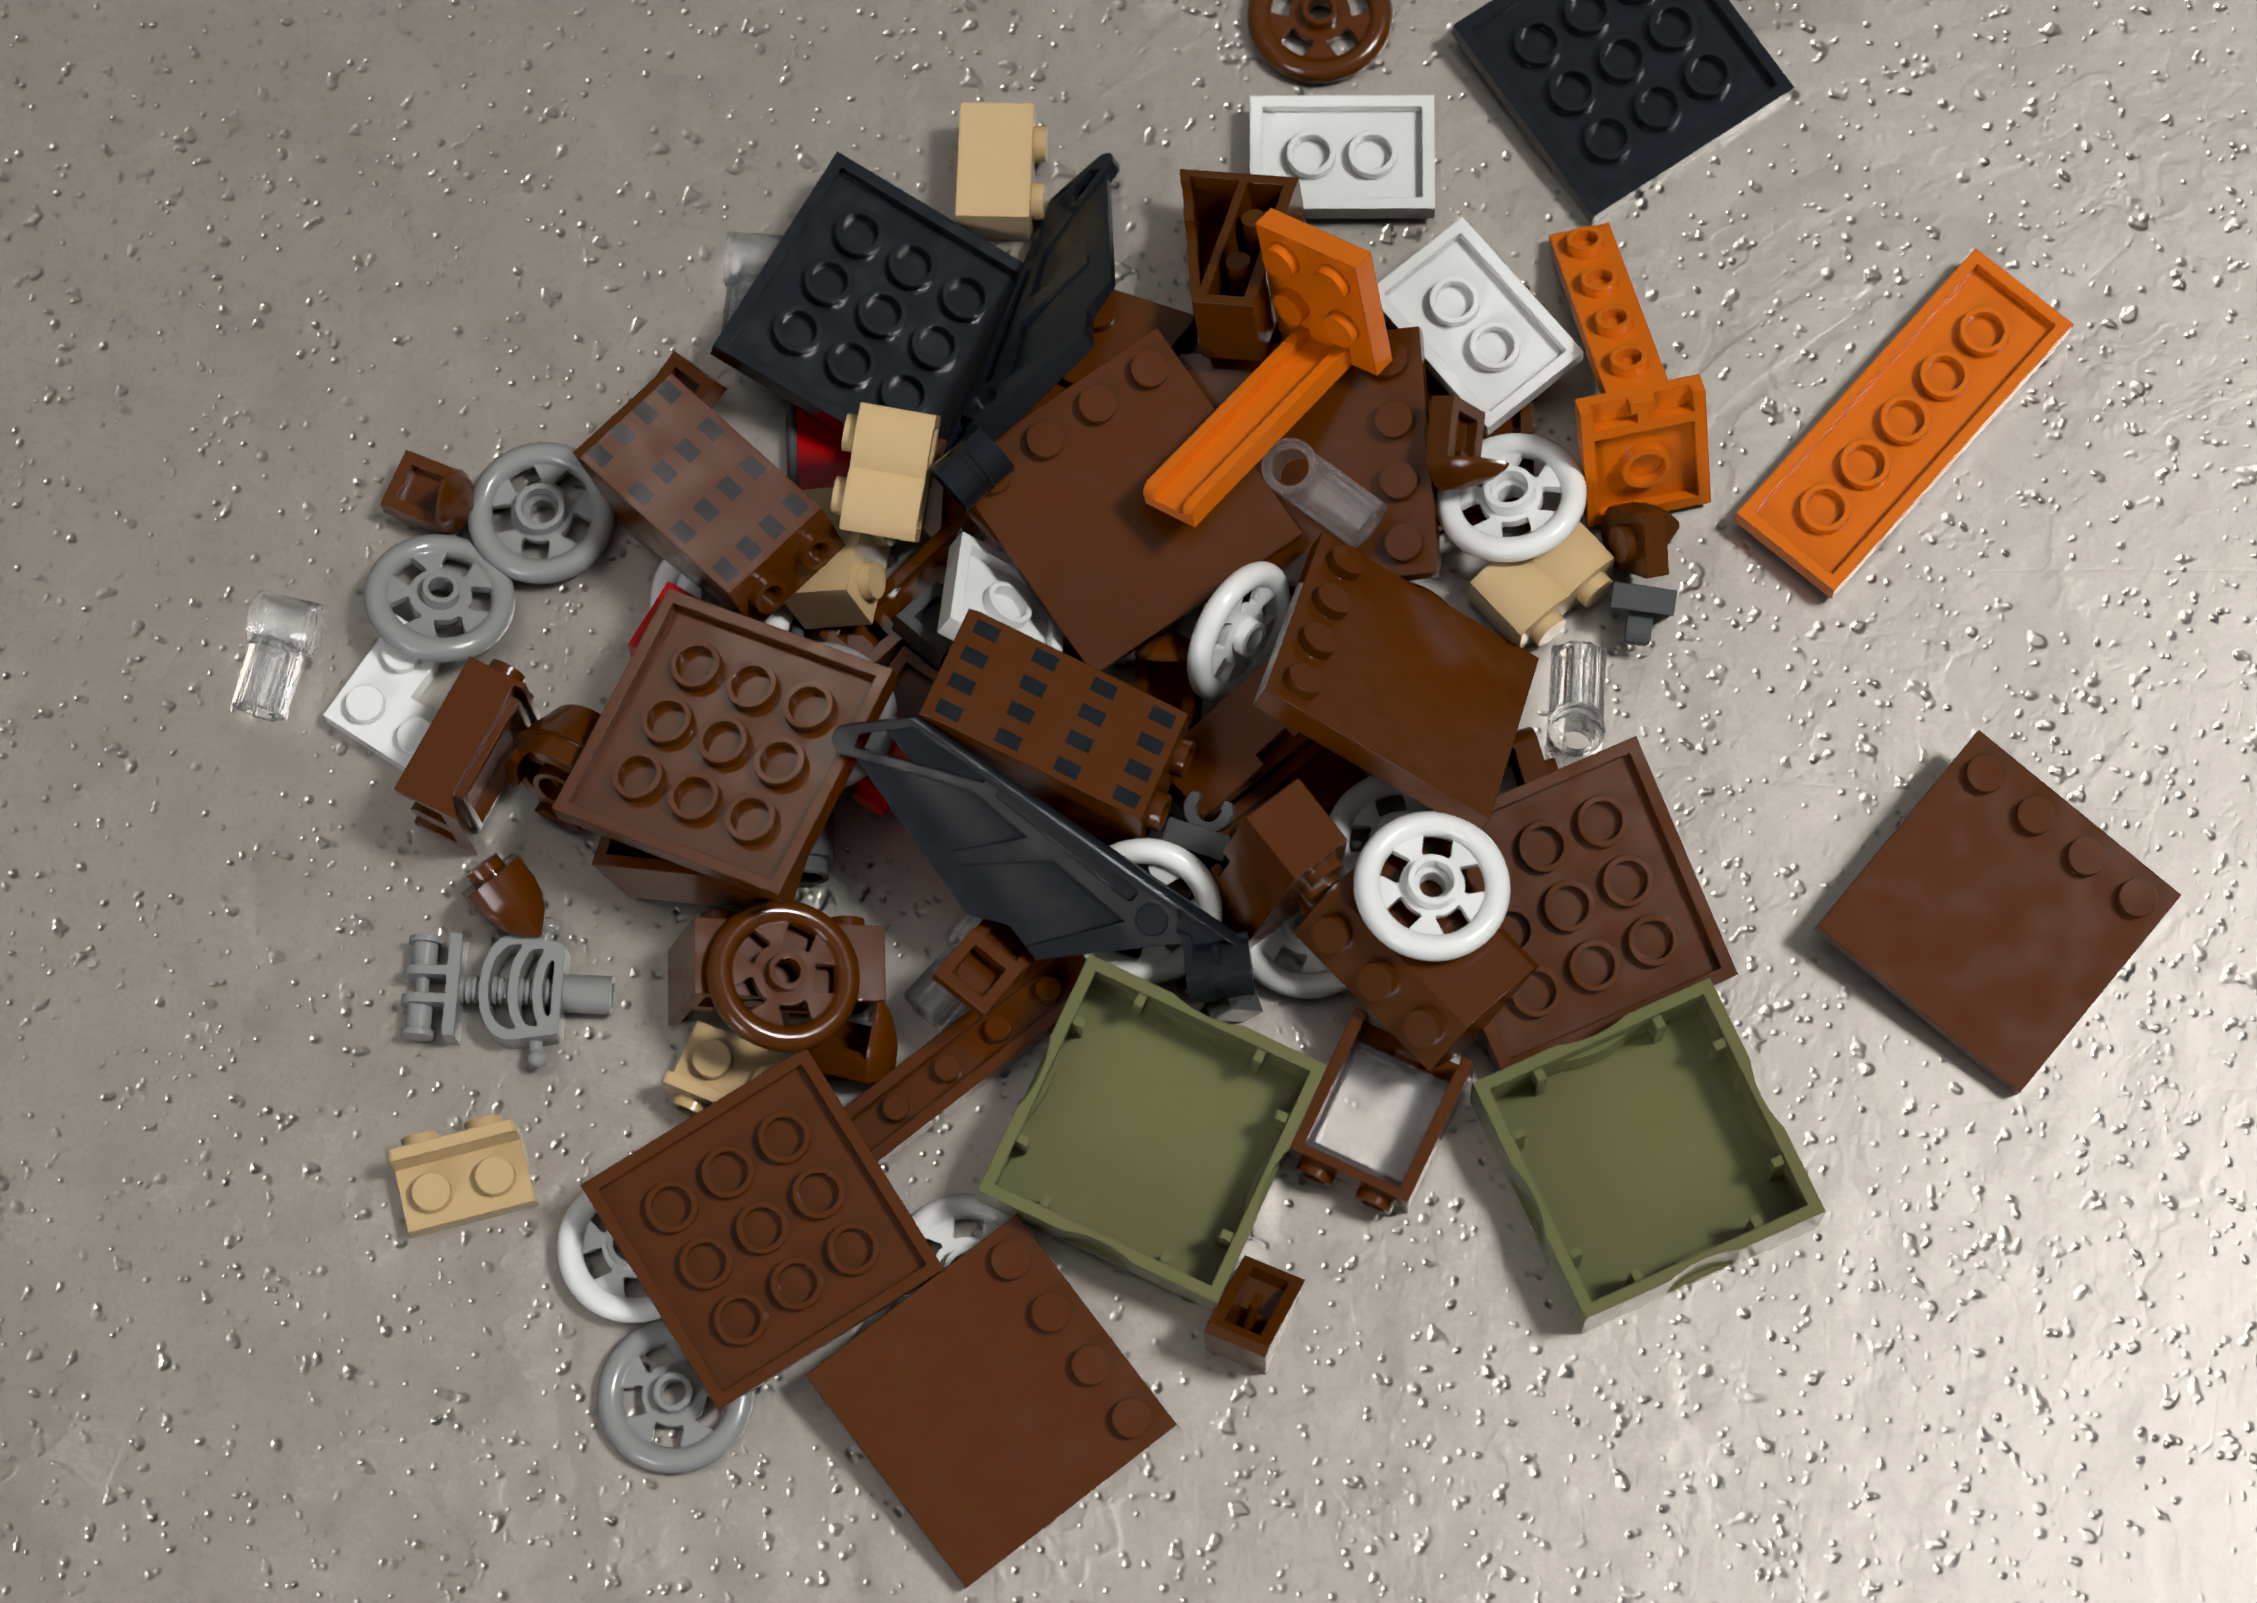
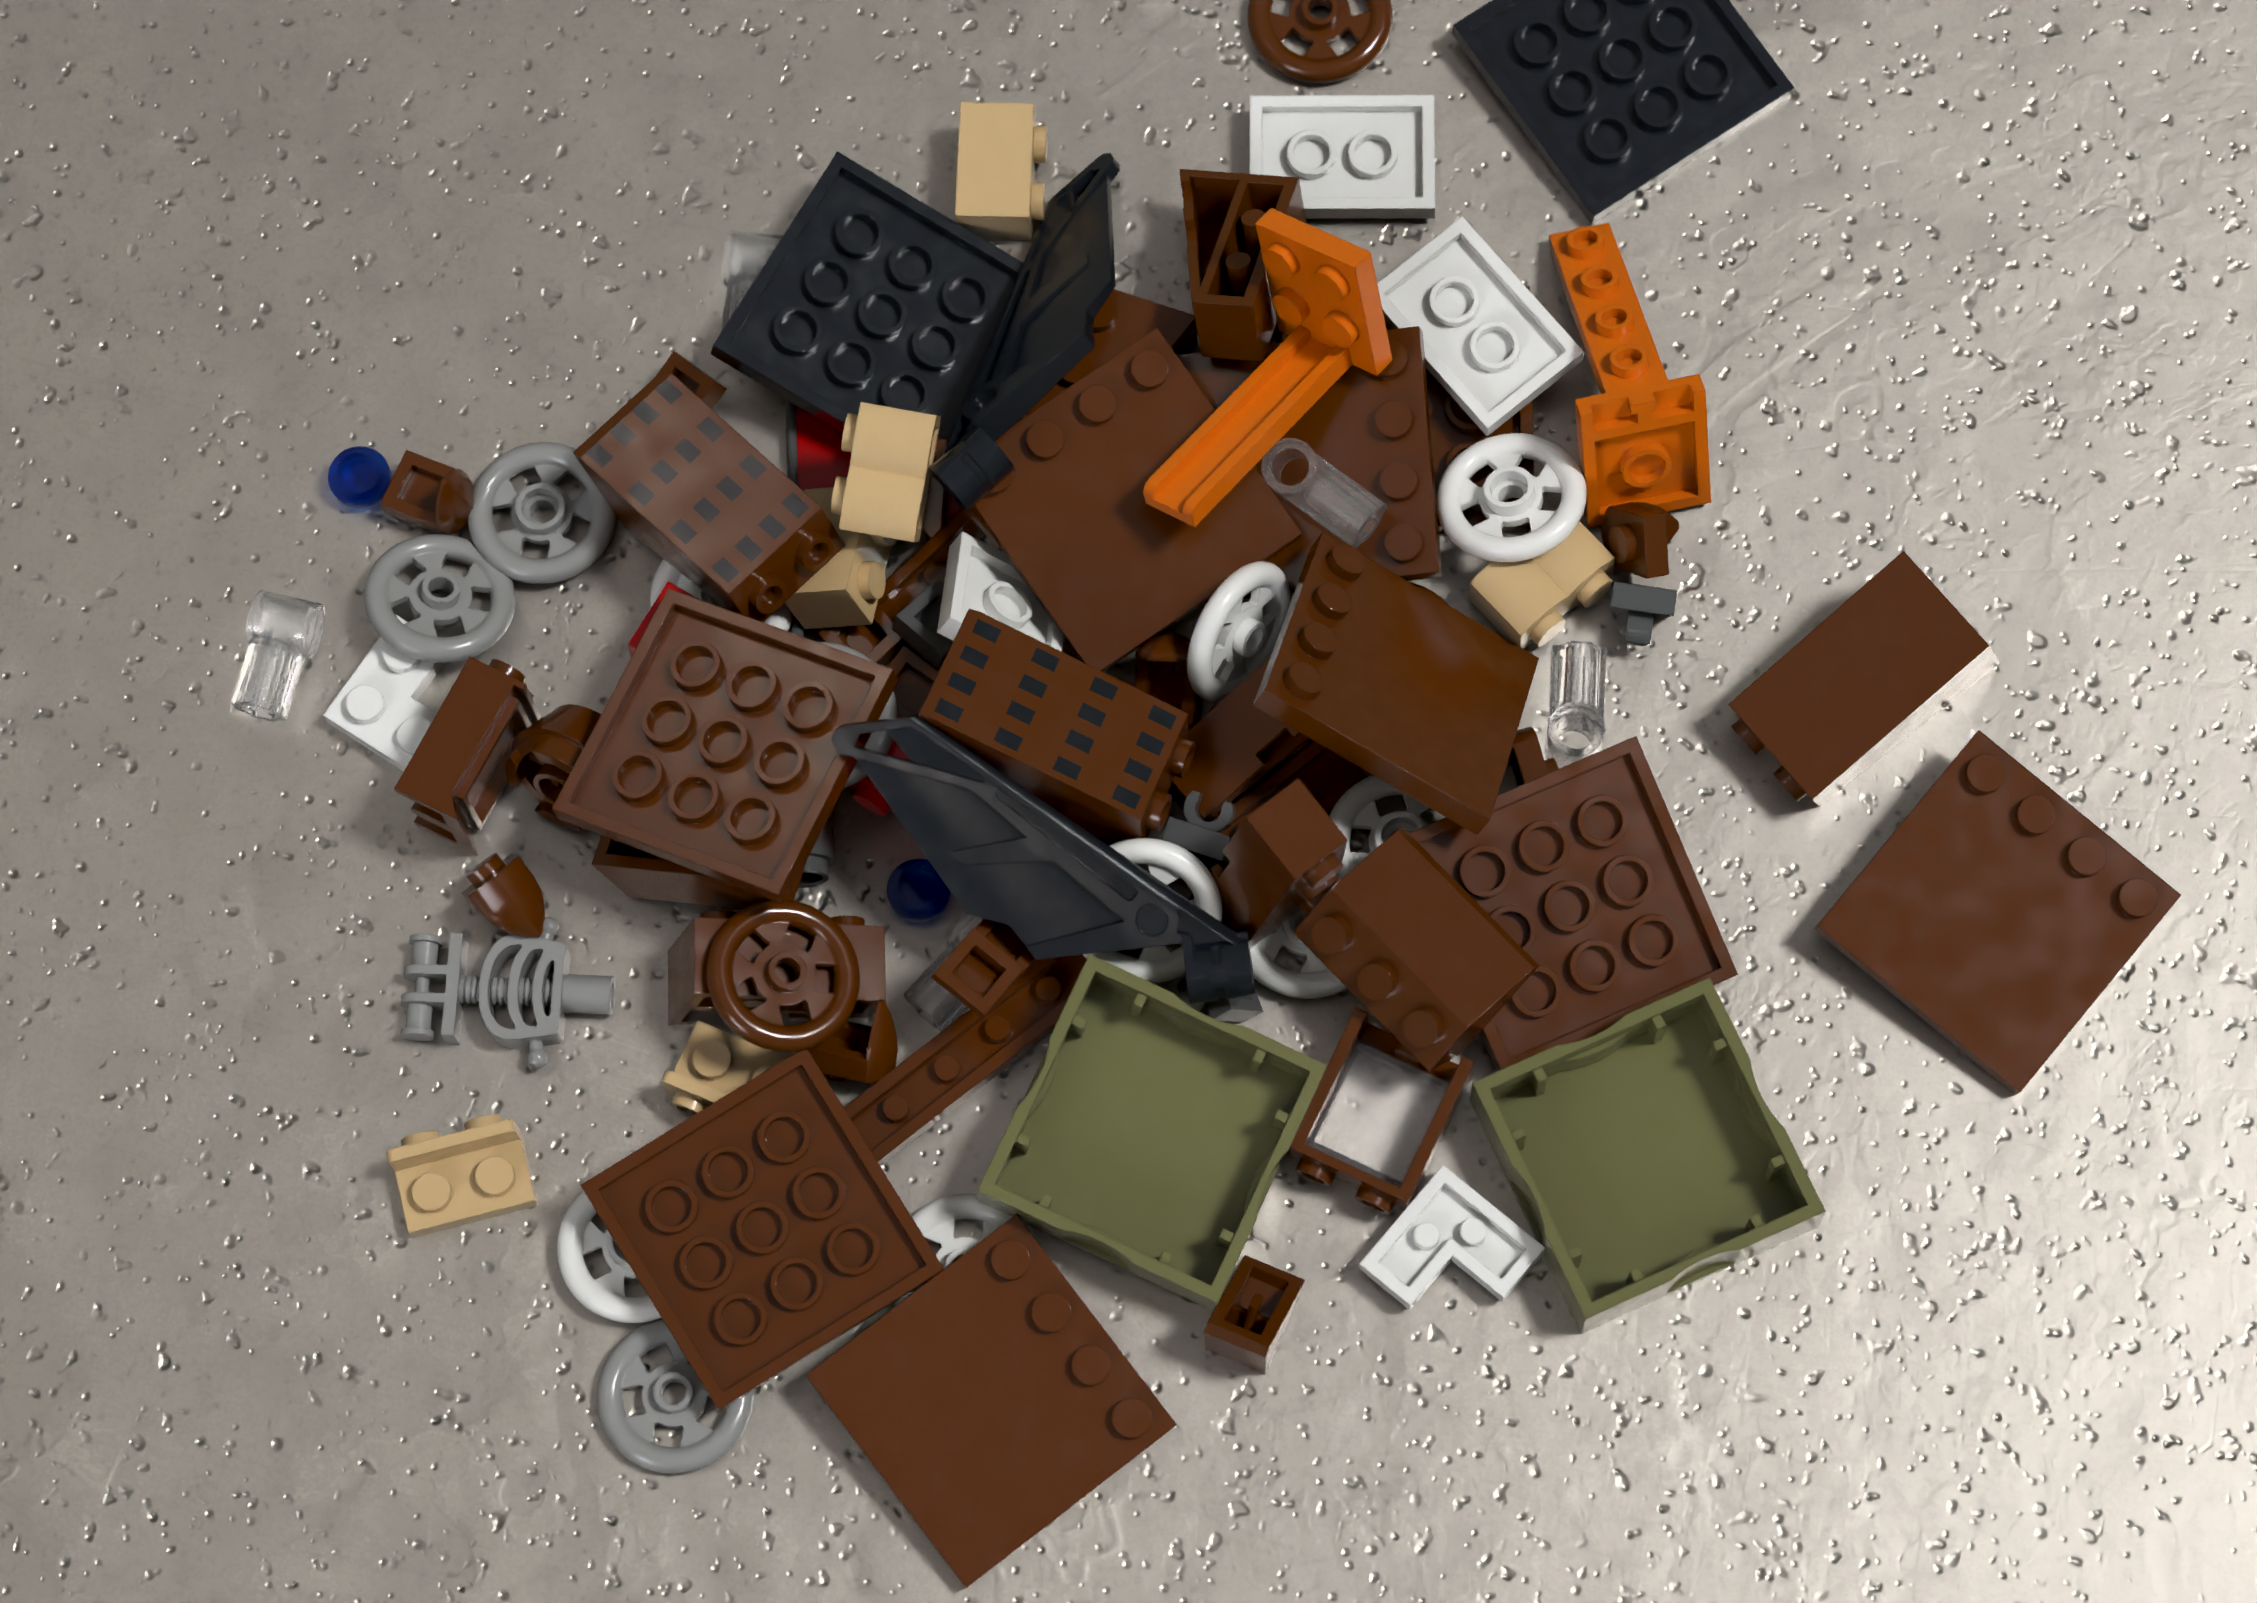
white plate [1353,811,1511,961] -> none
reddish brown plate [1424,395,1509,490] -> none
orange plate [1734,248,2073,599] -> none
none -> clear blue plate [328,446,391,508]
none -> clear blue plate [887,858,951,923]
none -> white plate [1359,1165,1545,1310]
none -> reddish brown slope [1728,551,2000,806]

